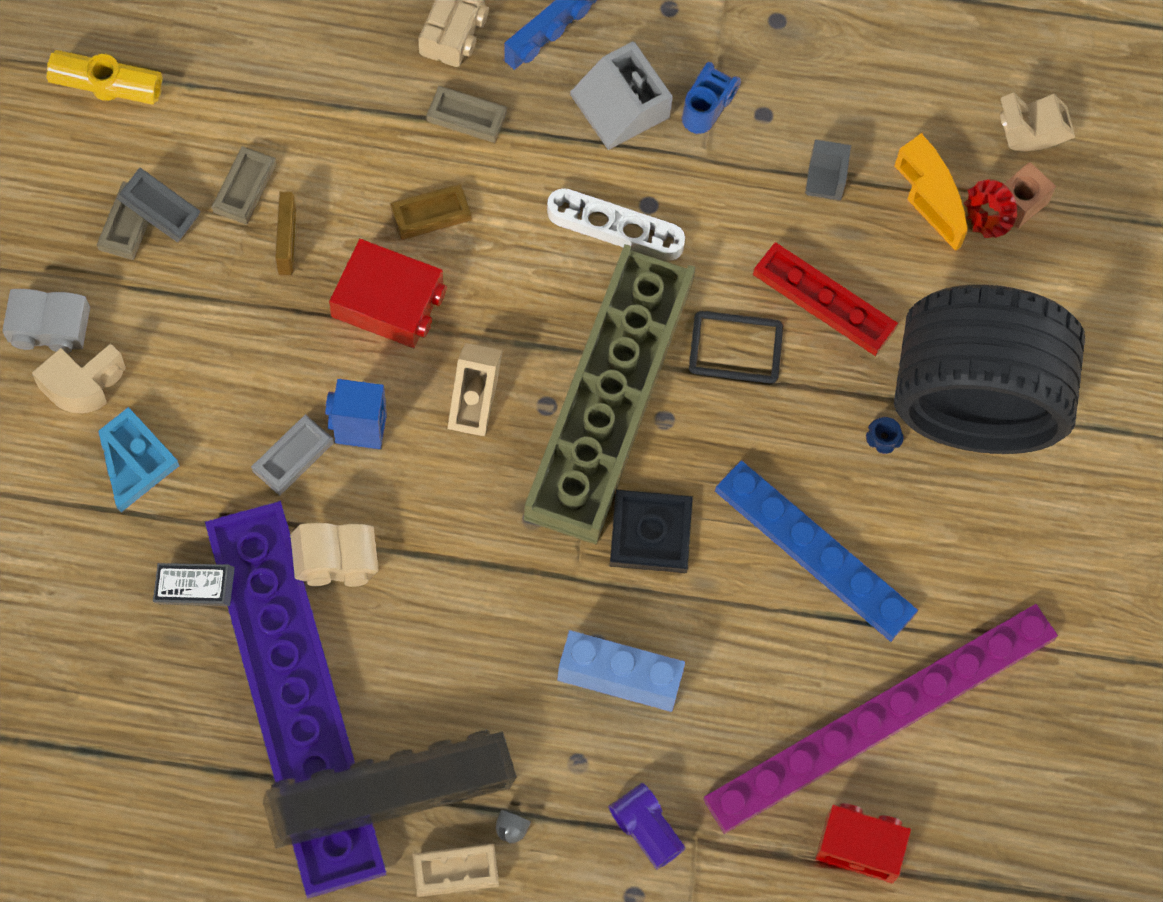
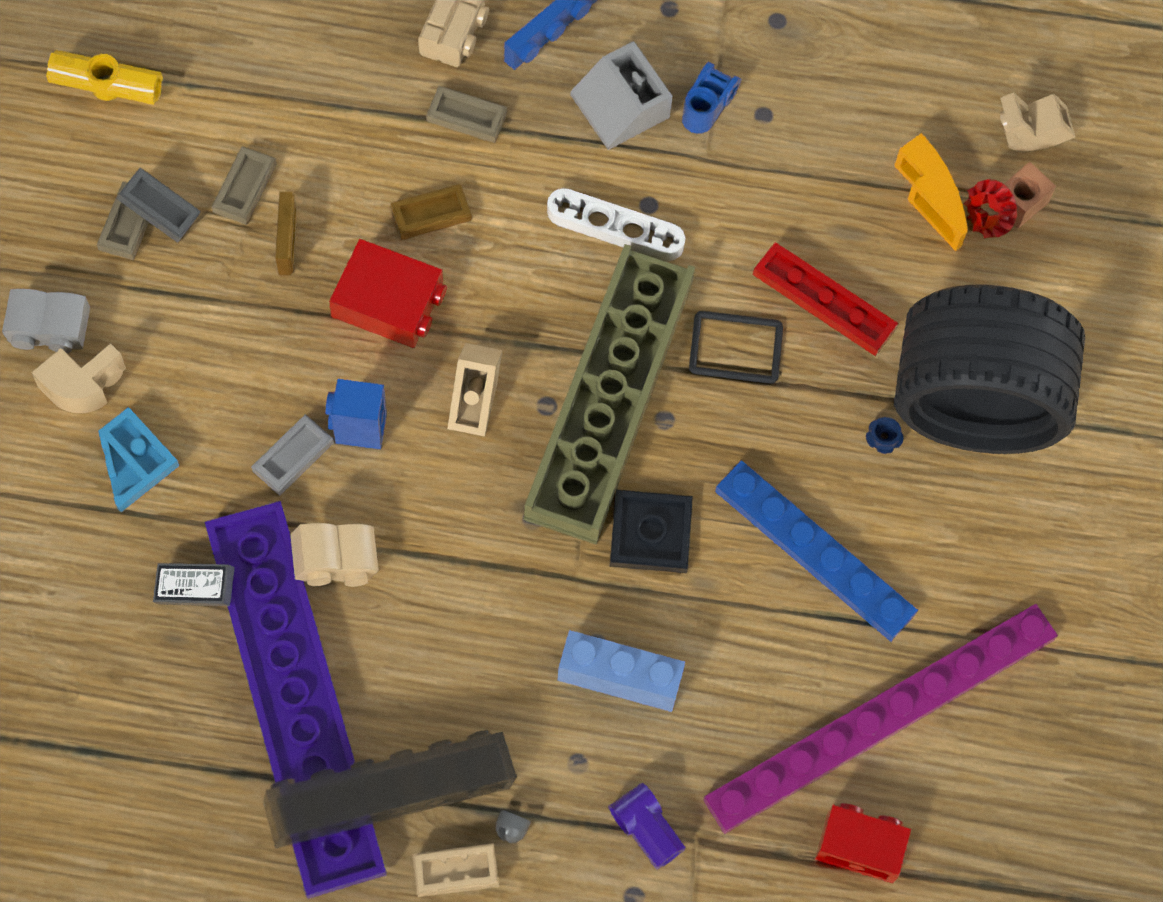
dark grey panel [805,139,851,201] -> none

